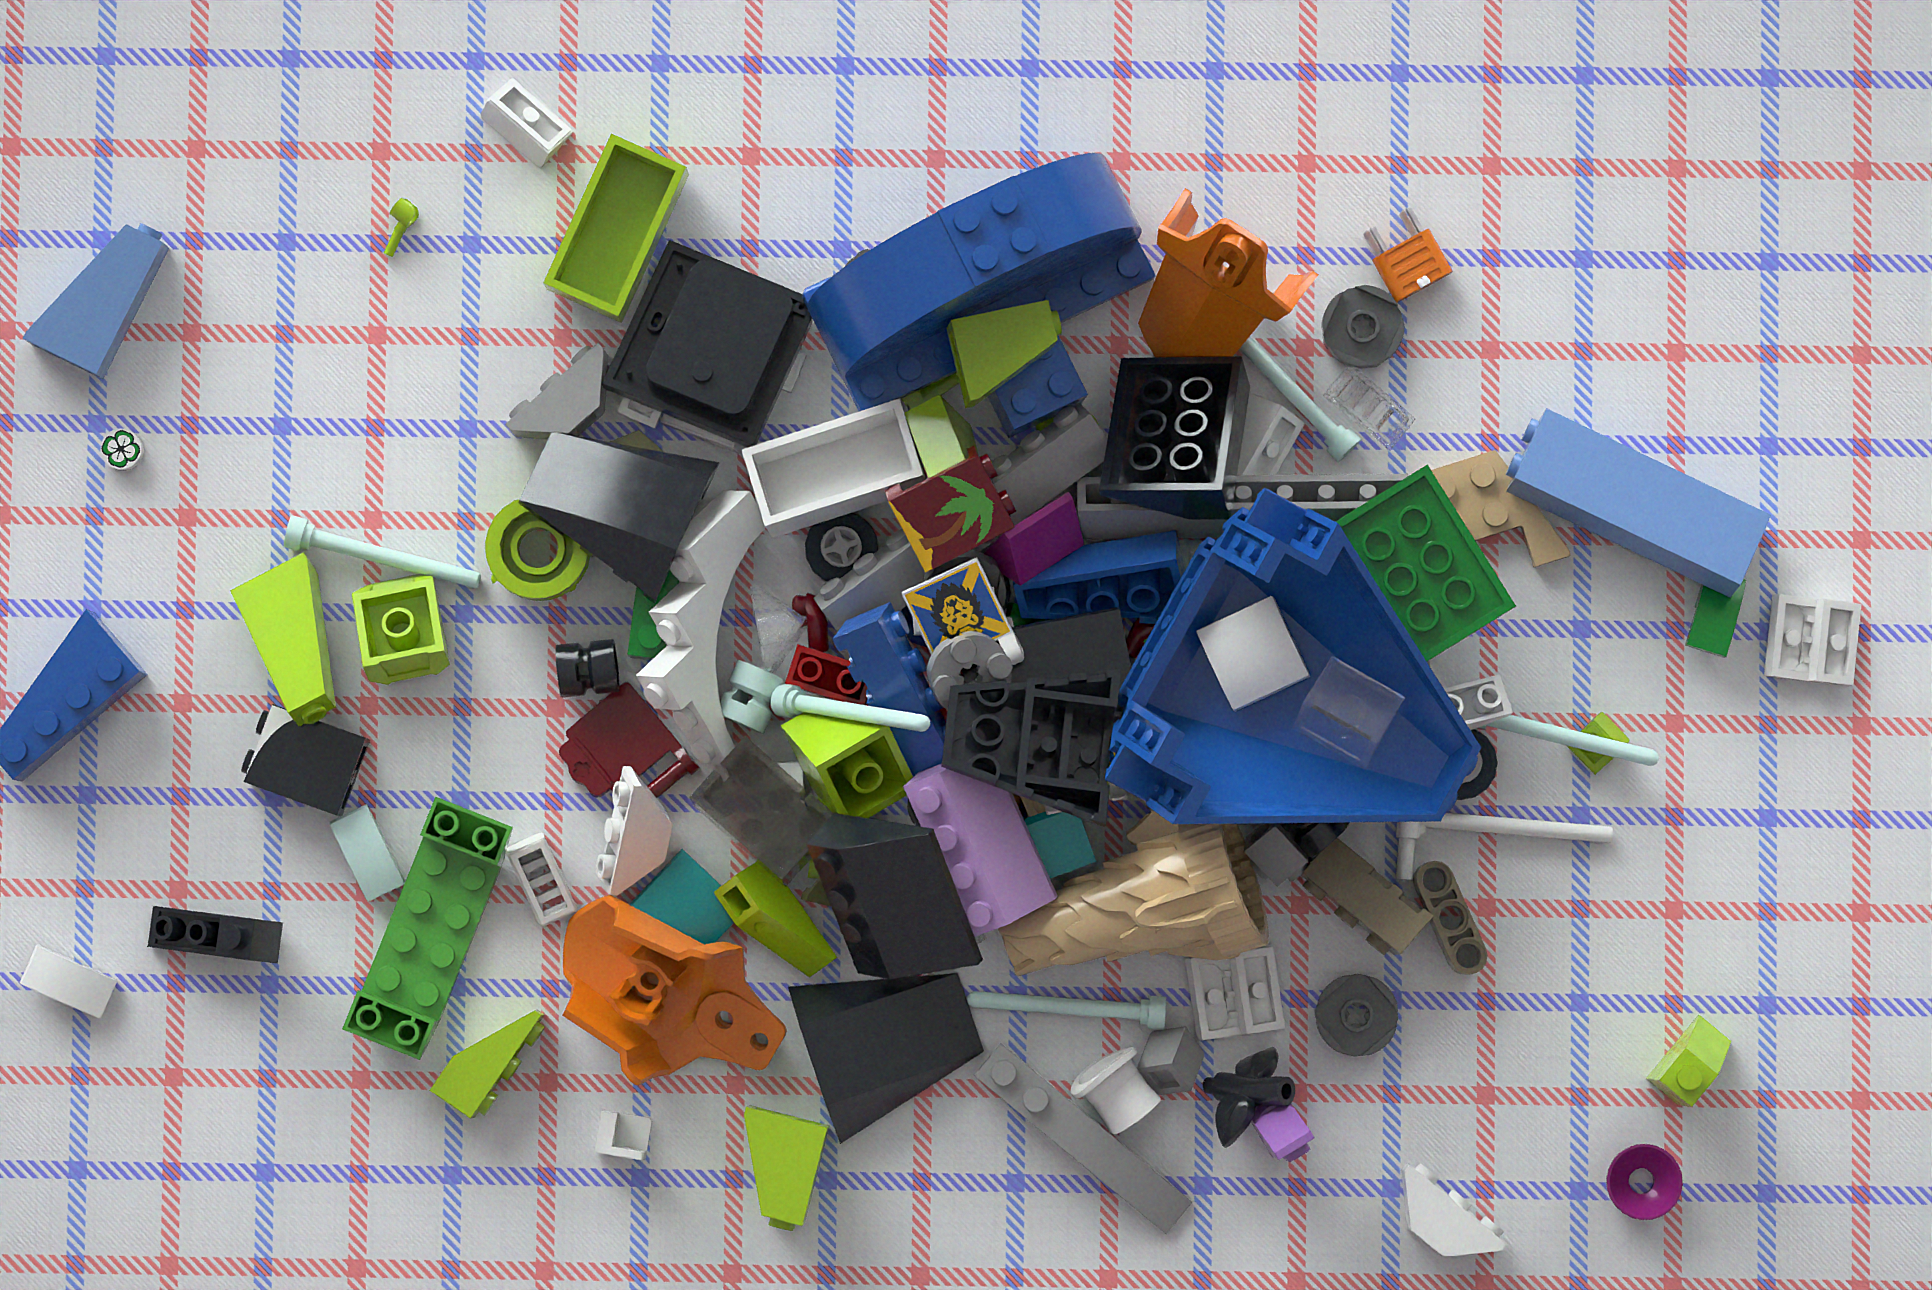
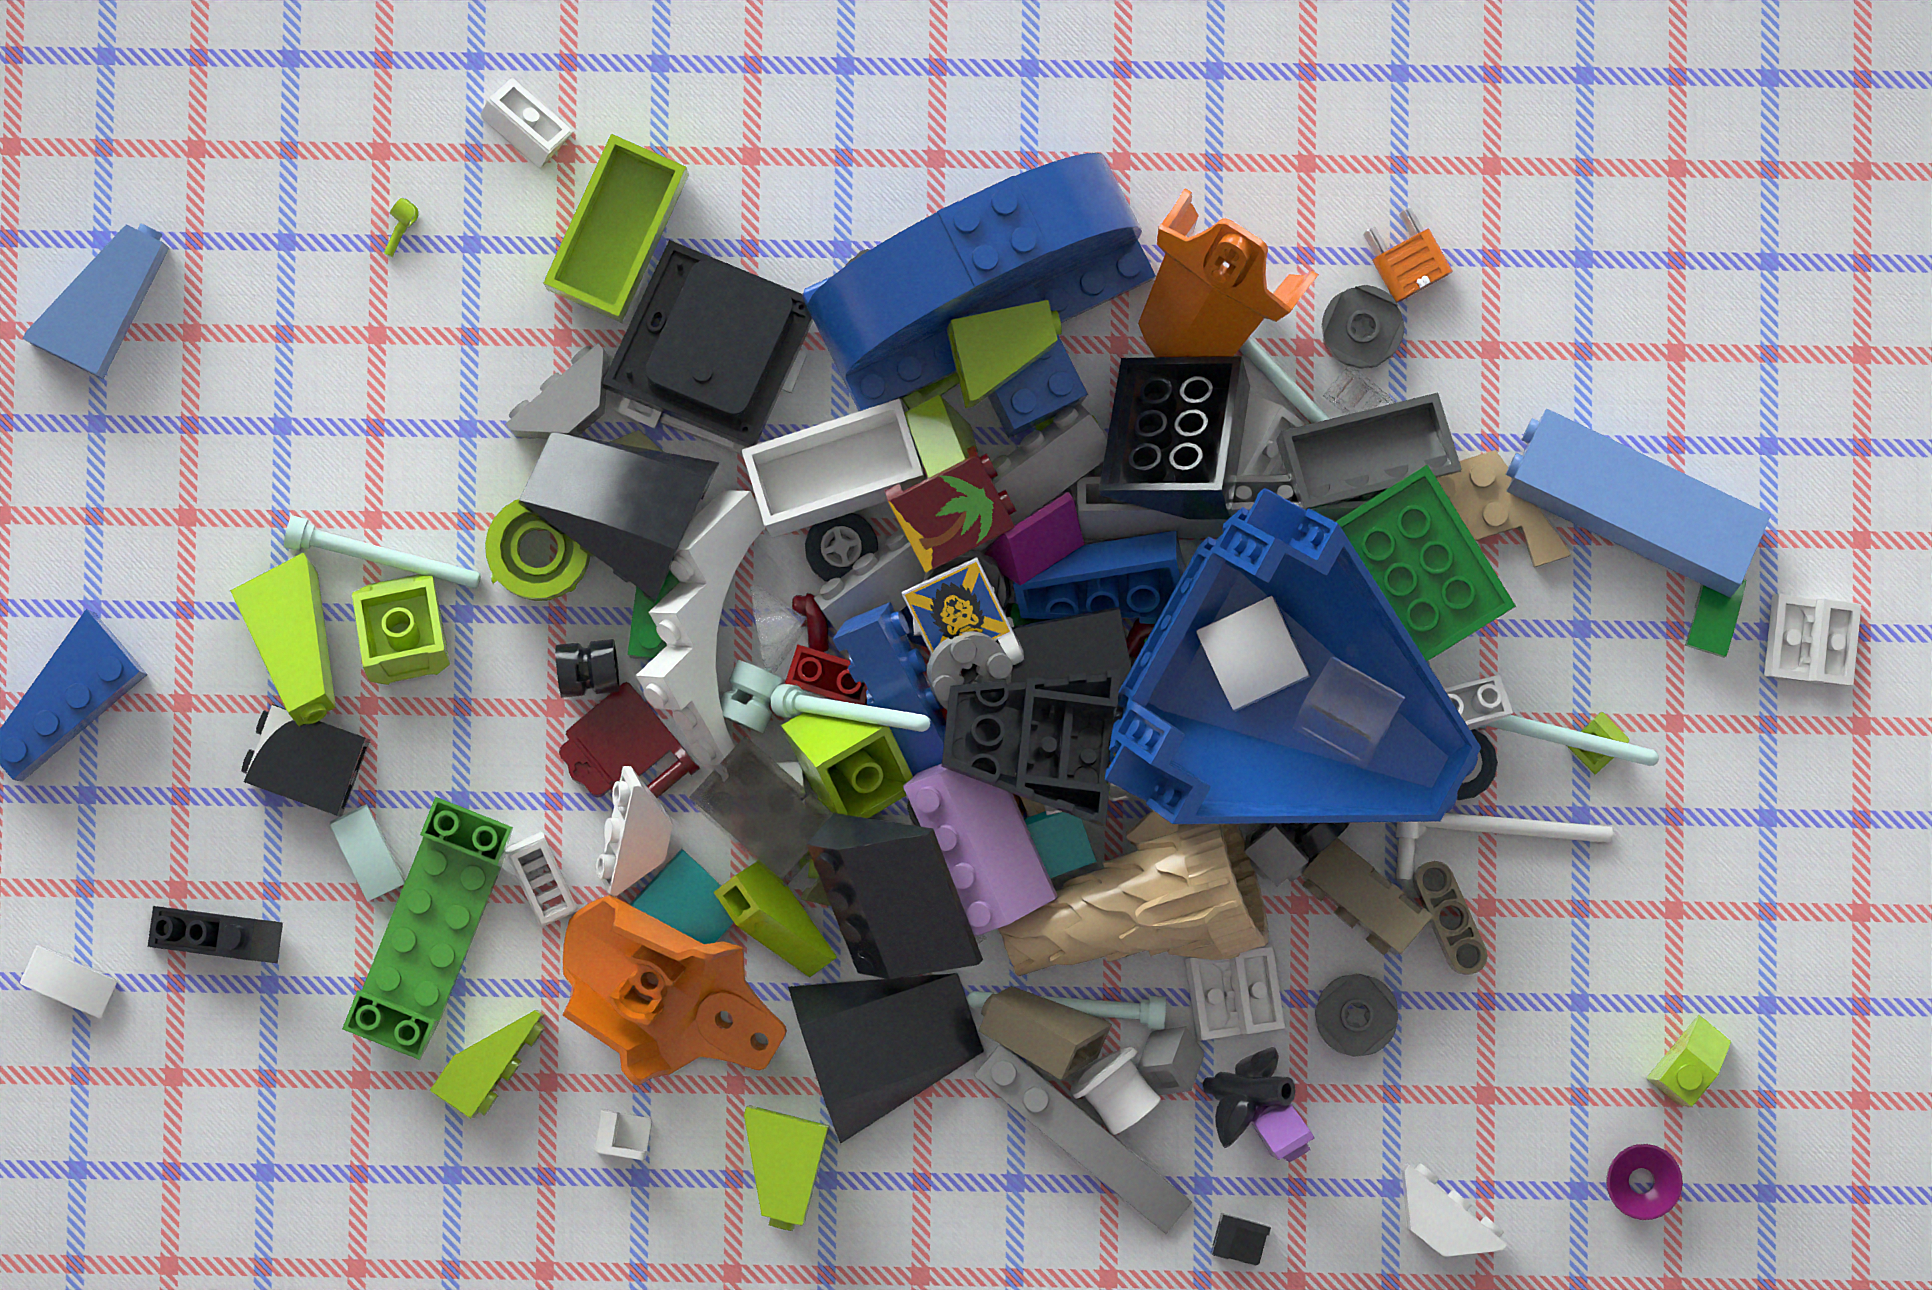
tile [100,429,144,471] -> none
none -> dark tan slope [979,986,1112,1080]
none -> black panel [1210,1213,1271,1266]
none -> dark grey slope [1276,393,1462,510]

